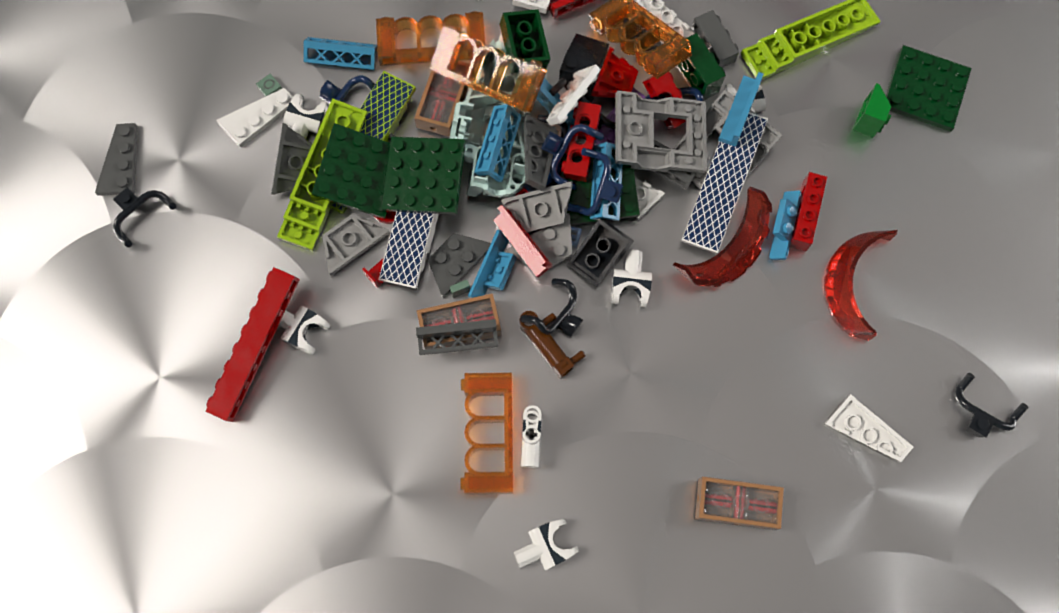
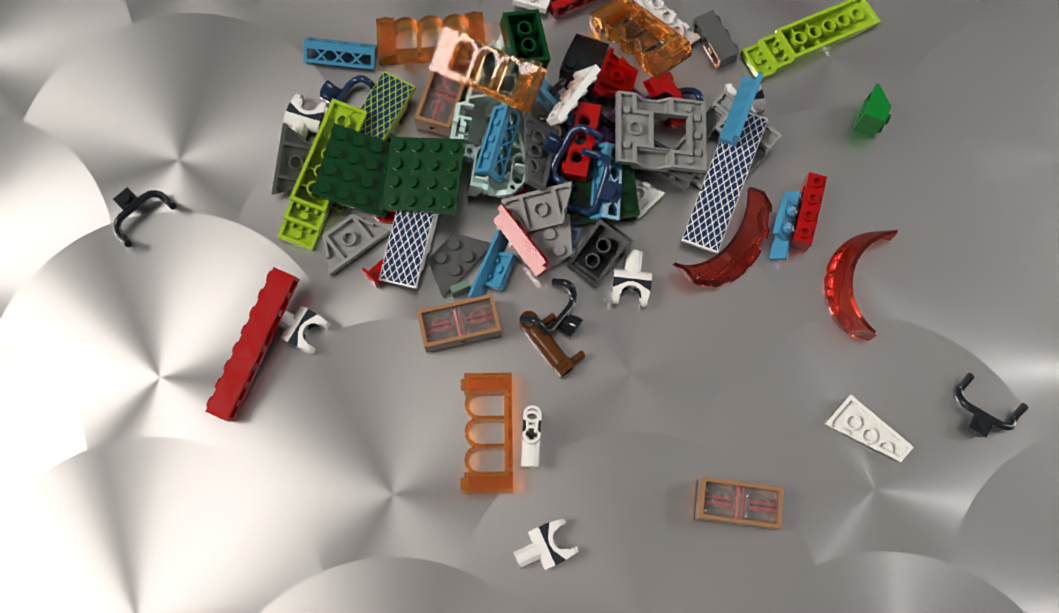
dark grey wing [95,123,137,196] -> none
white wing [216,88,293,148] -> none
sand green tile [256,73,282,97] -> none
dark grey fence [416,319,498,355] -> none
dark green brick [673,33,726,101] -> none
dark green plate [886,45,972,132] -> none

